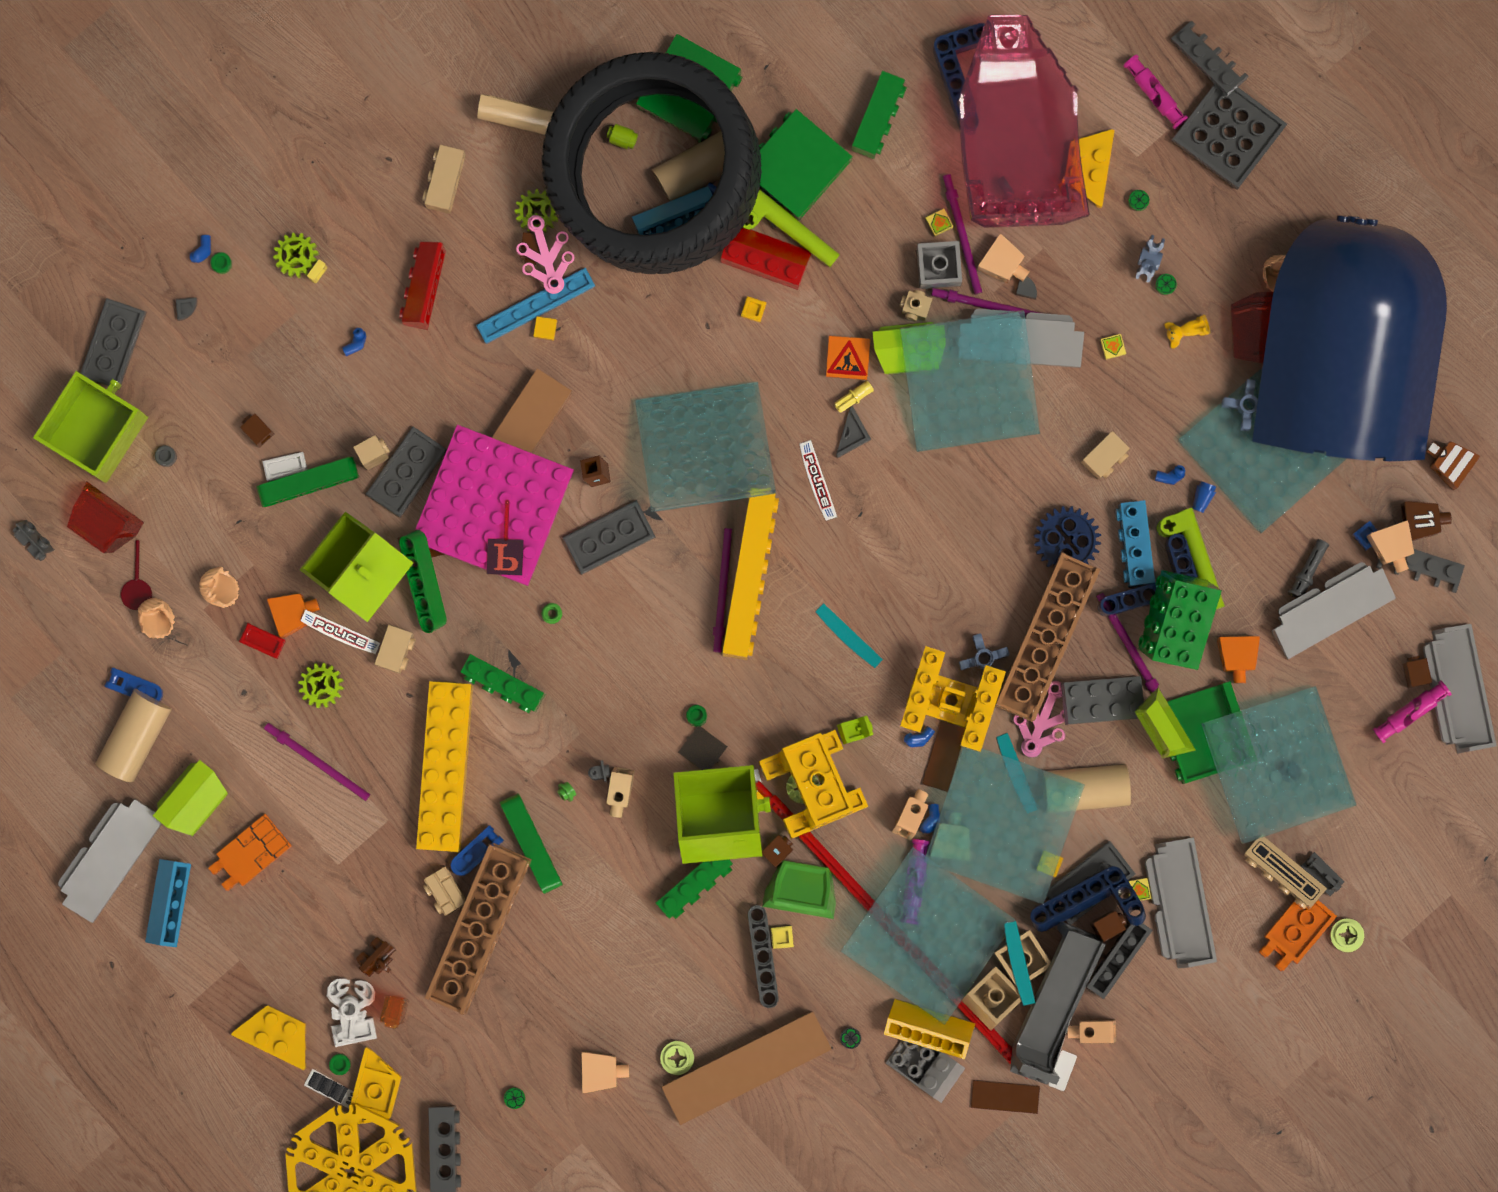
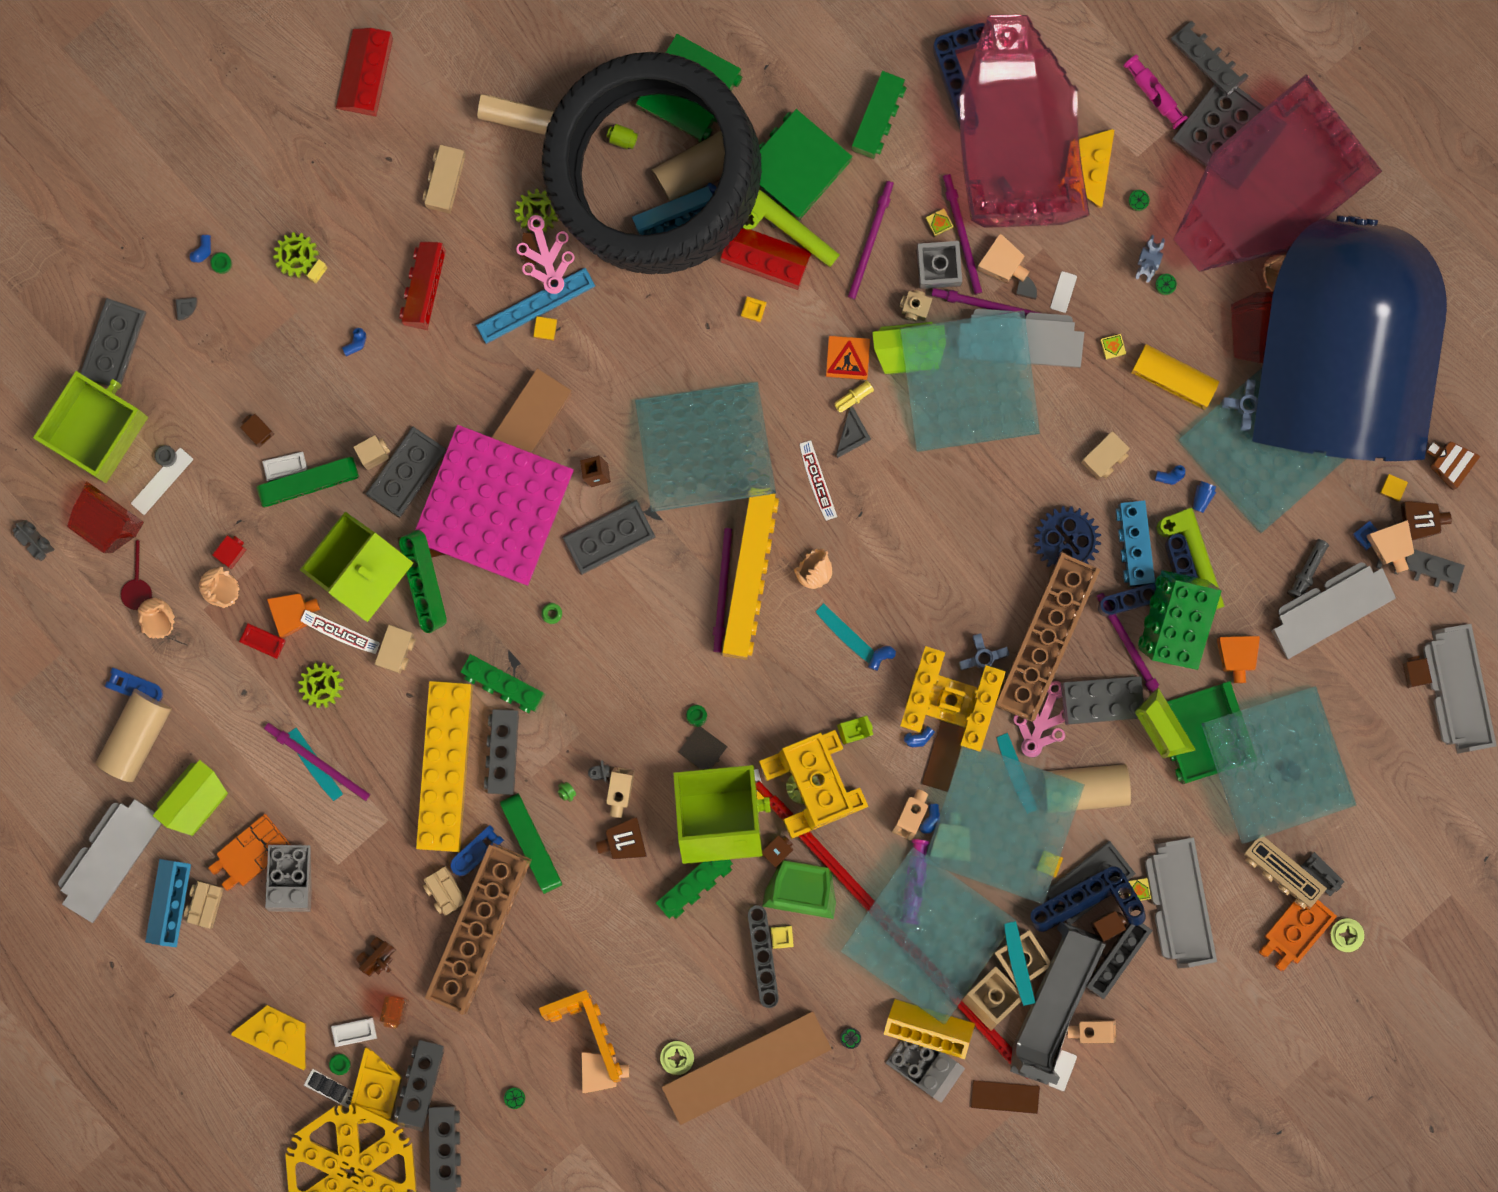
white animal [326,979,376,1042] -> none
piece [487,500,524,575] -> none
yellow animal [1164,314,1210,349] -> none
dark pink piece [1373,680,1452,743] -> none
none -> white sticker [131,448,193,515]
none -> tan brick [184,881,224,929]
none -> red brick [212,535,247,569]
none -> light grey slope [265,845,312,912]
none -> teal sticker [288,727,343,801]
none -> red slope [336,28,393,117]
none -> dark grey brick [394,1040,444,1132]
none -> dark grey brick [484,709,519,795]
none -> light orange bracket [539,990,623,1083]
none -> reddish brown torso [596,817,647,859]
none -> light nougat hair [794,549,832,589]
none -> magenta bar [848,181,894,300]
none -> blue arm [868,646,896,671]
none -> white sticker [1050,271,1077,313]
none -> yellow brick [1131,344,1220,410]
none -> clear pink windscreen [1173,74,1382,272]
none -> yellow tile [1380,474,1408,502]

